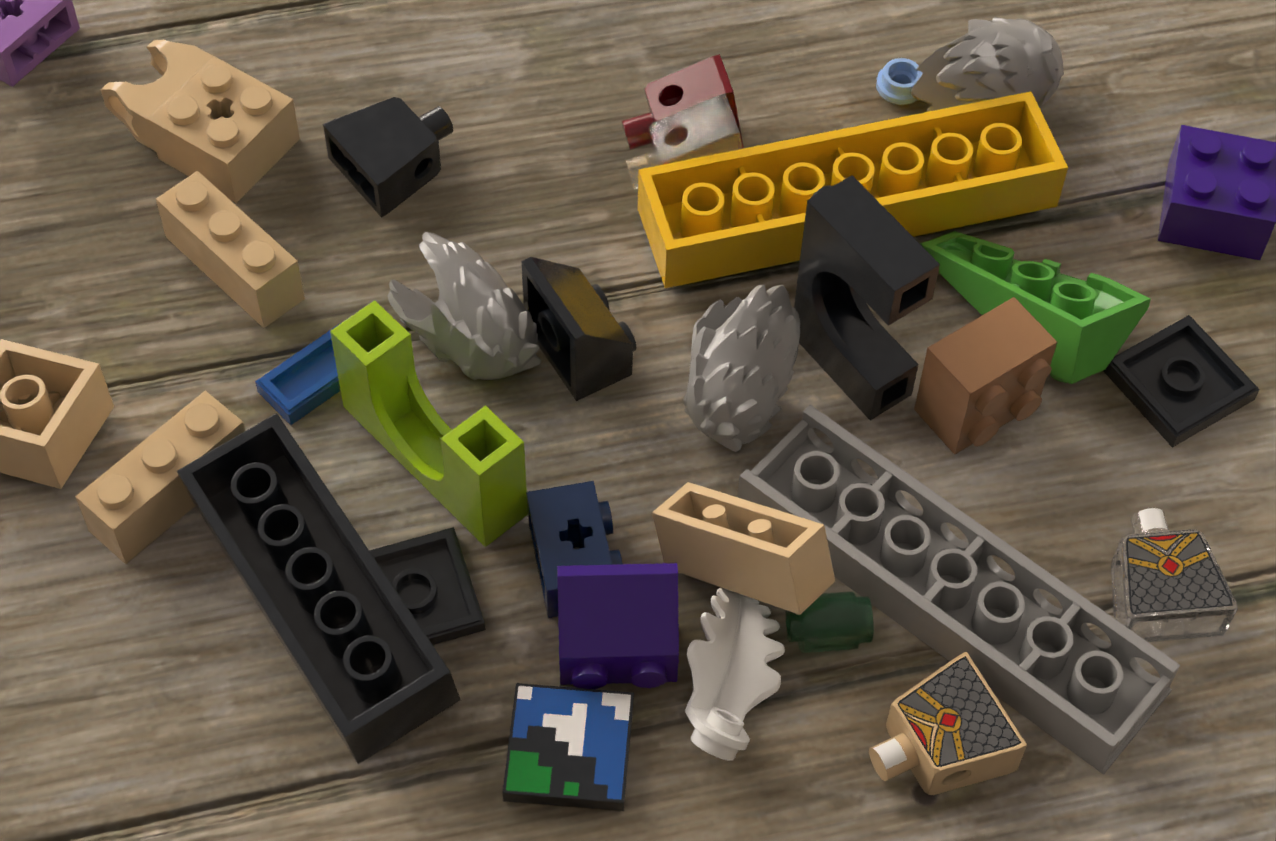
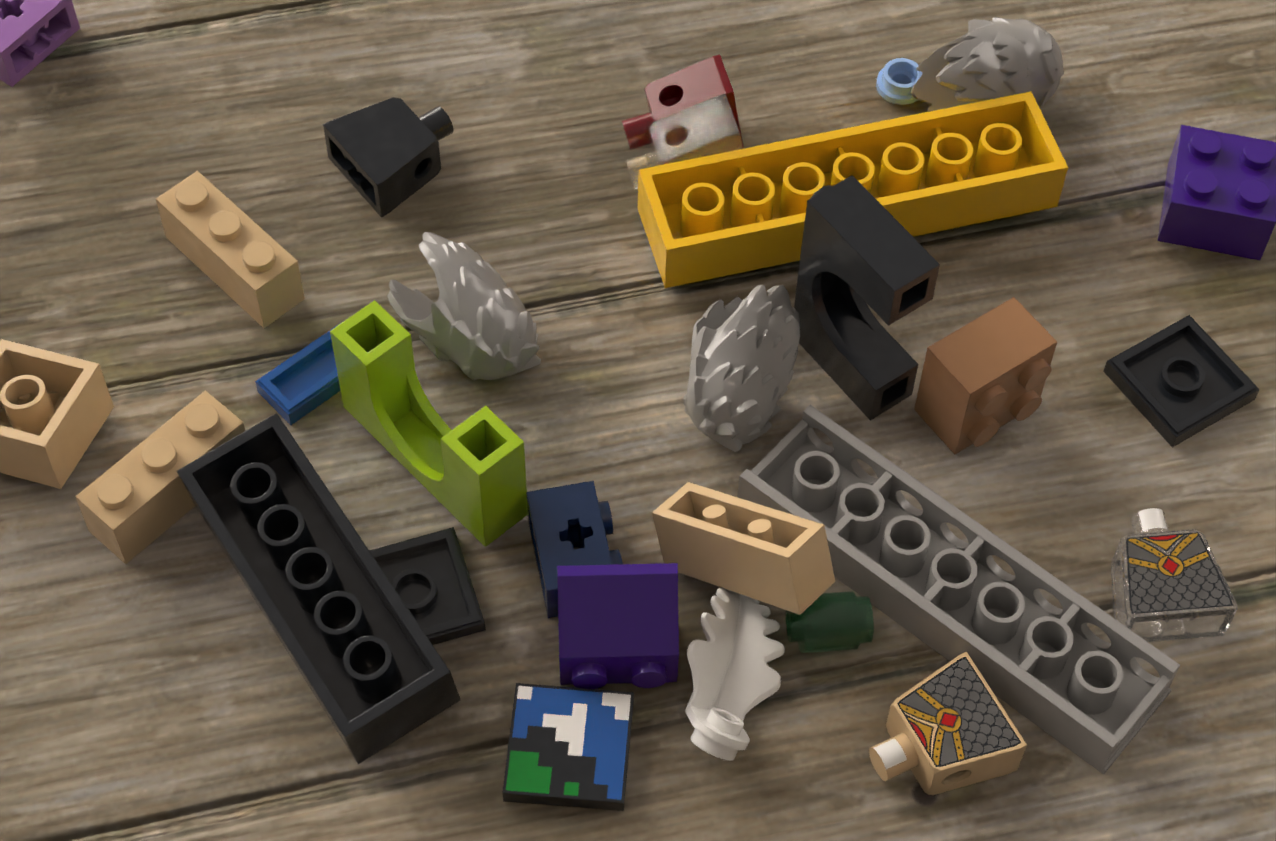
tan brick [101,39,300,203] -> none
black slope [521,257,637,401] -> none
bright green wedge [920,231,1151,384] -> none

